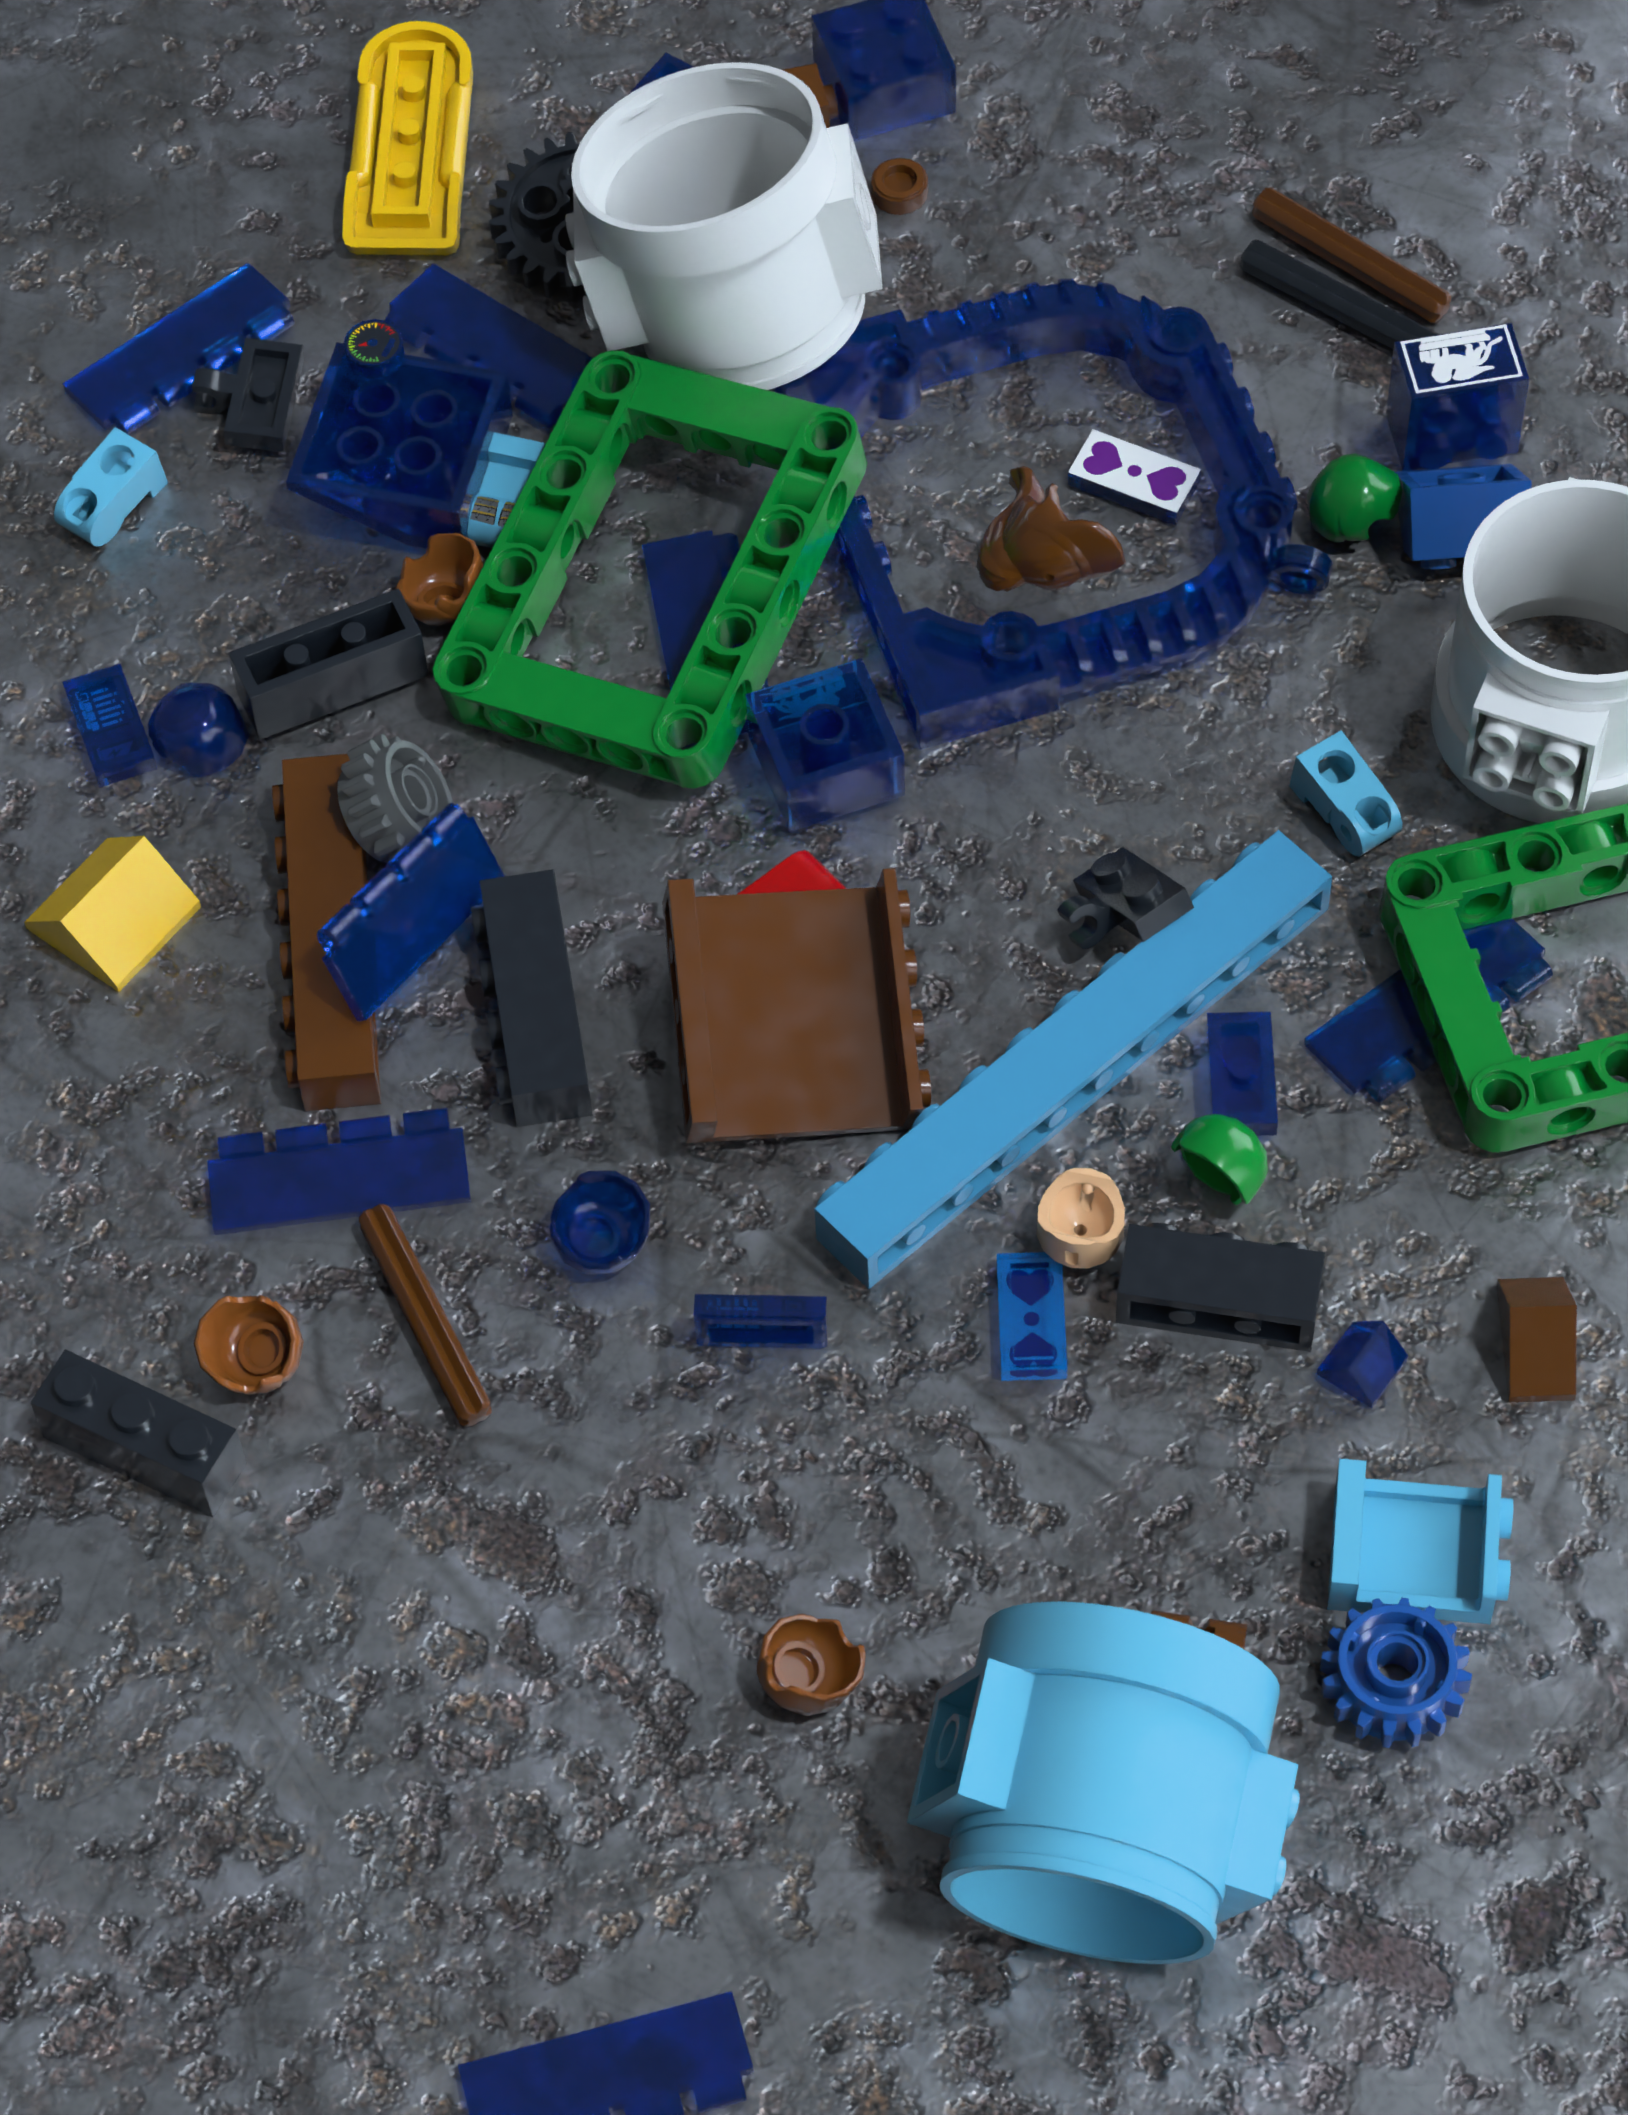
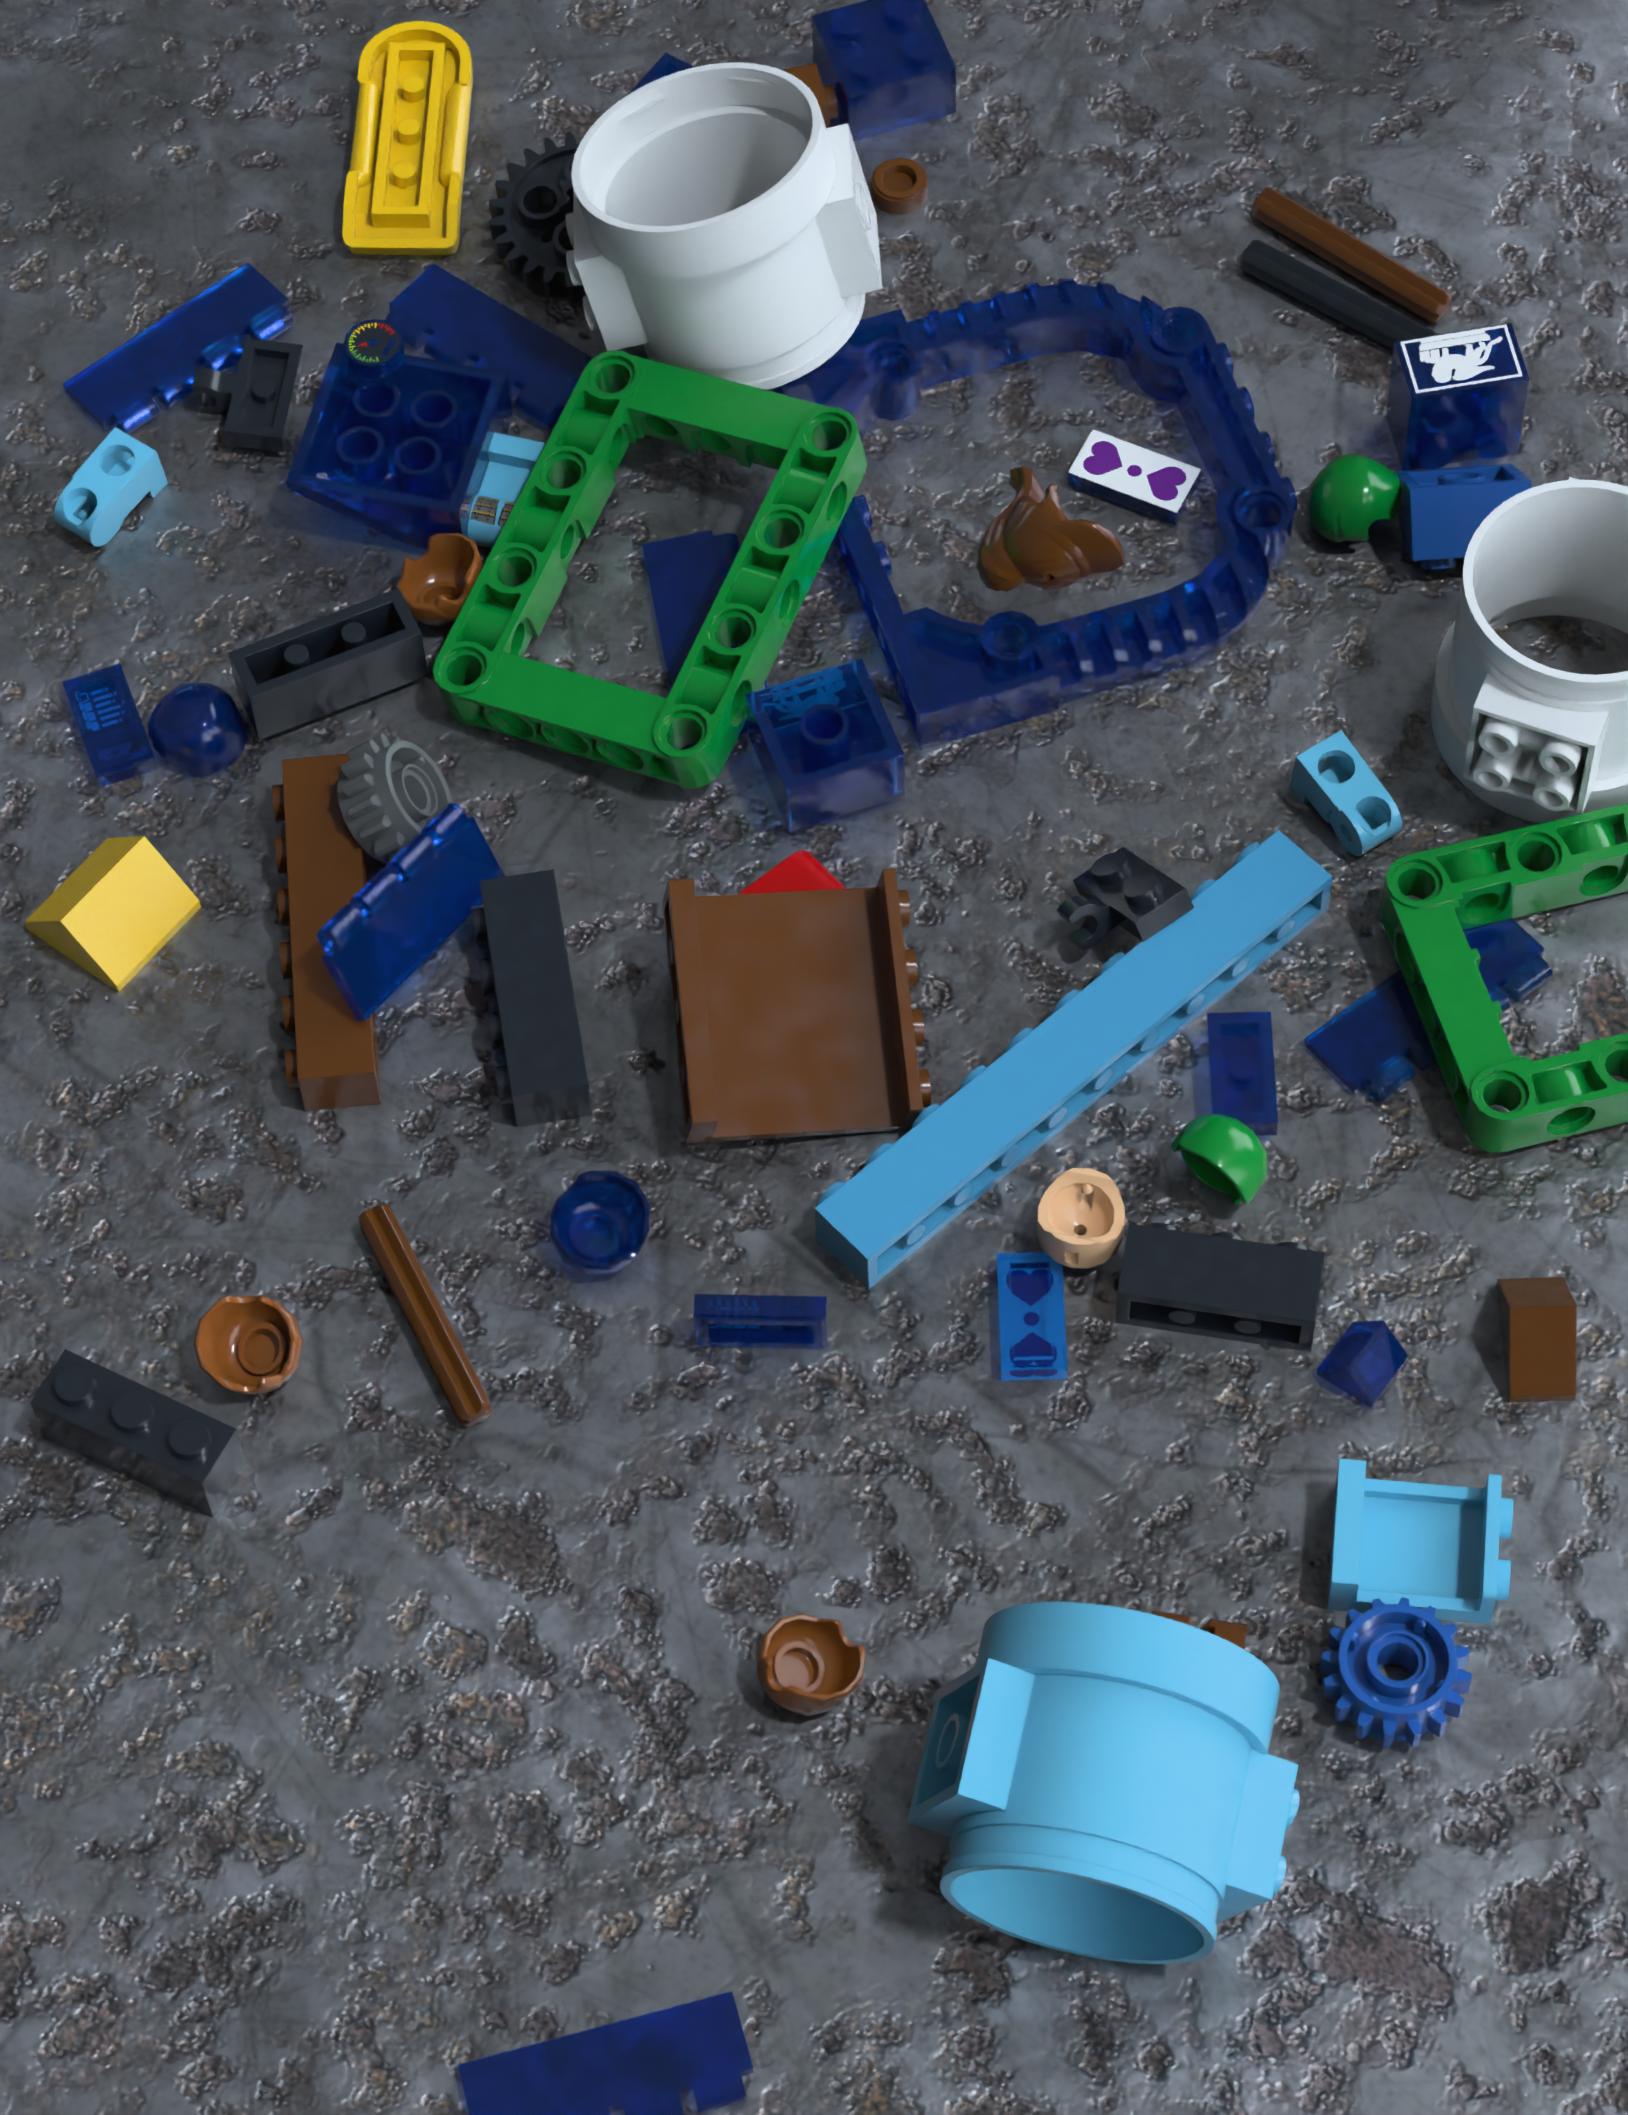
clear blue windscreen [207,1107,471,1235] -> none
clear blue tile [1269,544,1333,594] -> none

